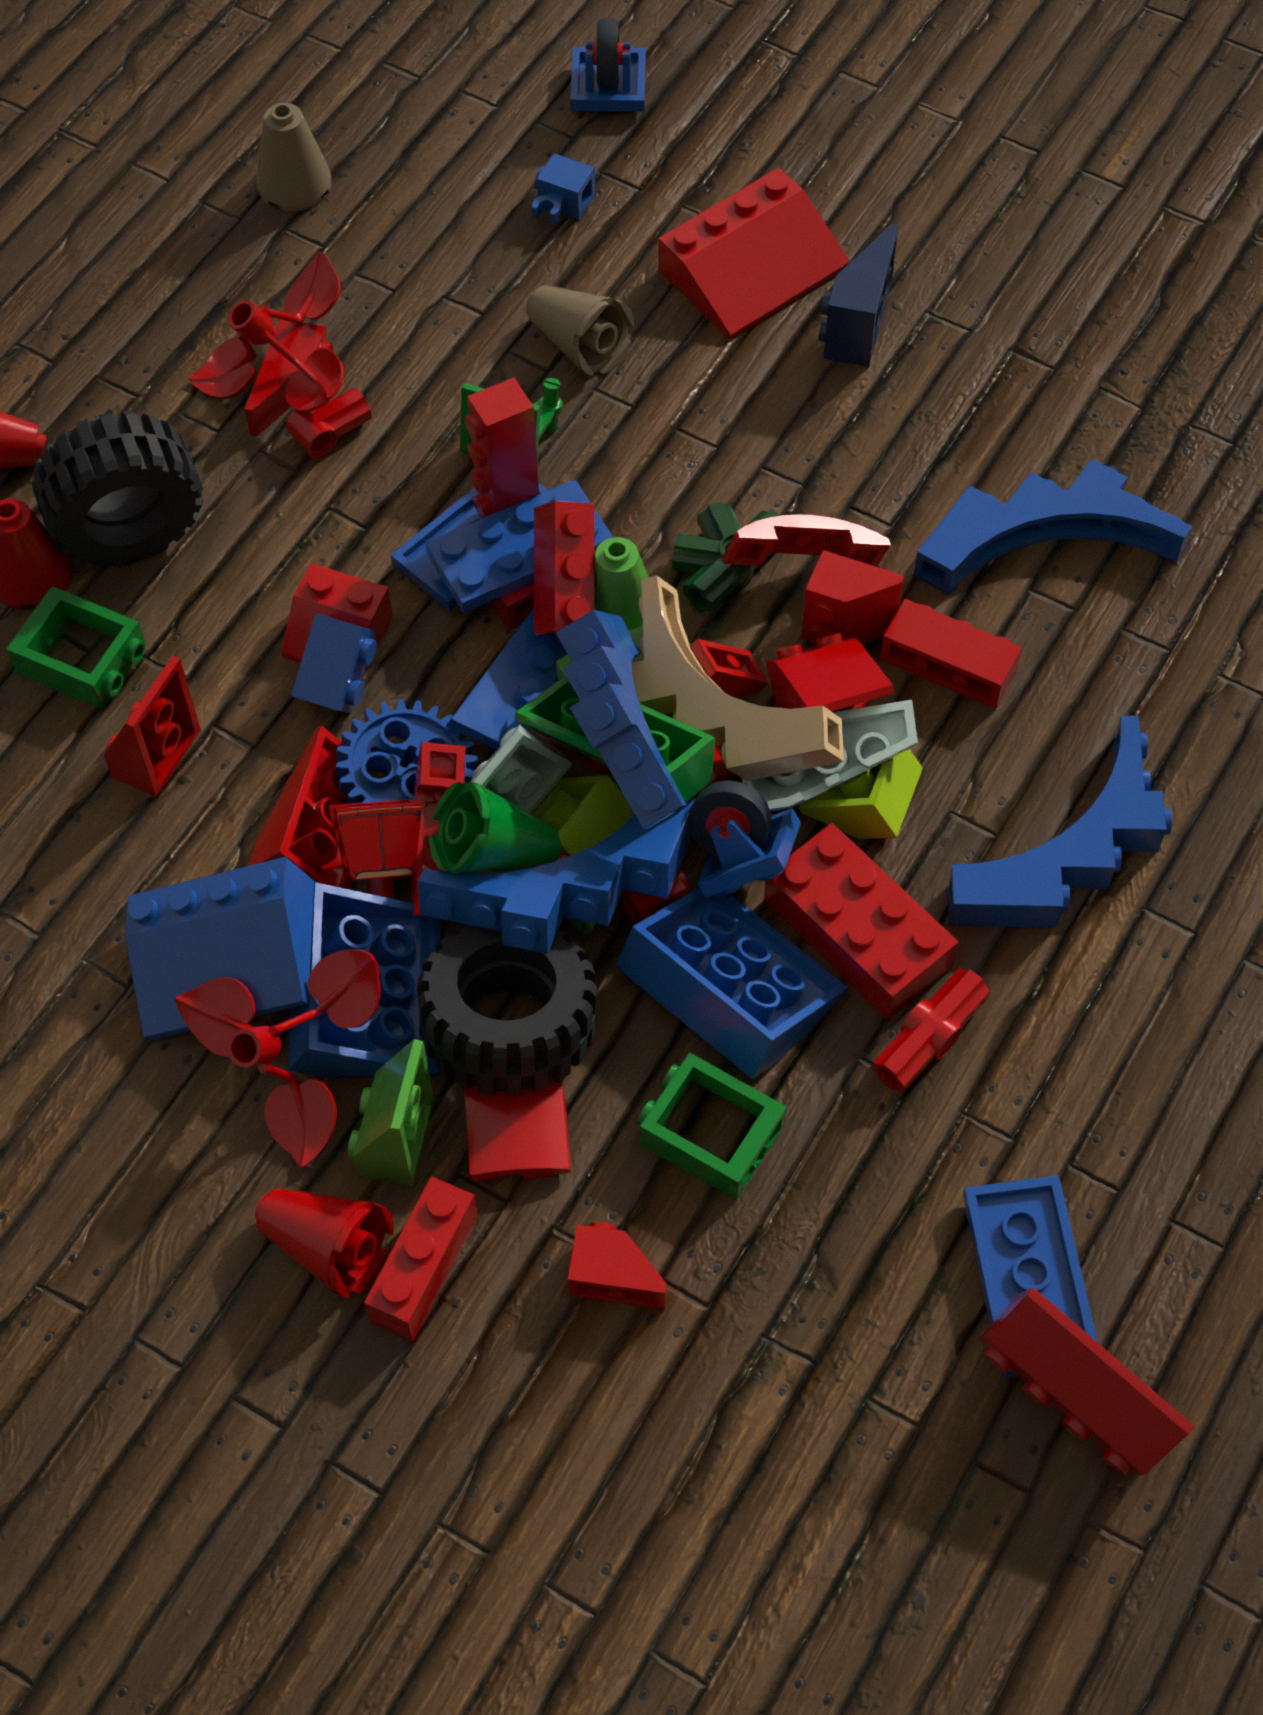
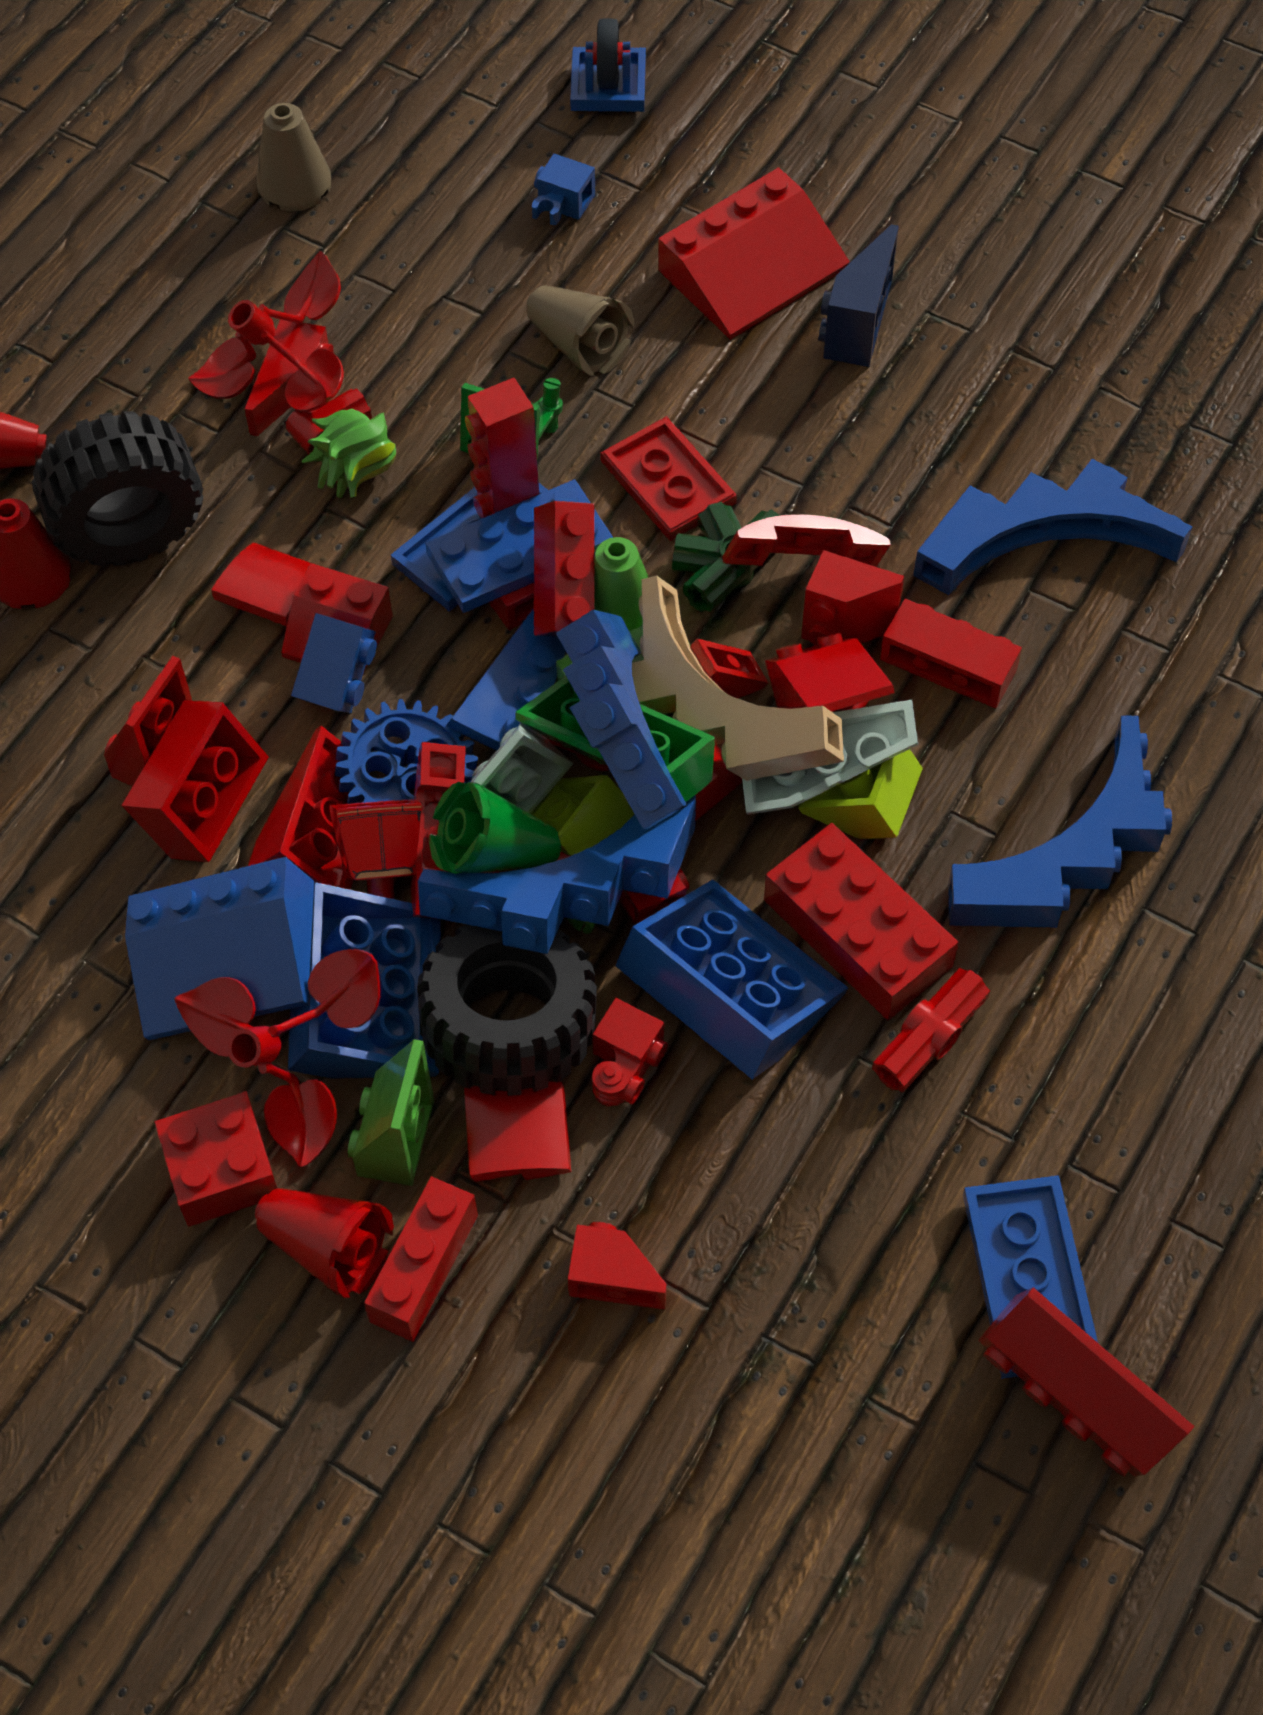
green window [6,586,146,709] -> none
green window [637,1052,787,1200] -> none
plate [689,780,801,898] -> none
none -> red brick [121,700,269,862]
none -> red brick [154,1091,277,1227]
none -> red slope [211,542,311,626]
none -> bright green hair [302,409,396,498]
none -> red brick [592,998,668,1106]
none -> red tile [600,416,737,541]

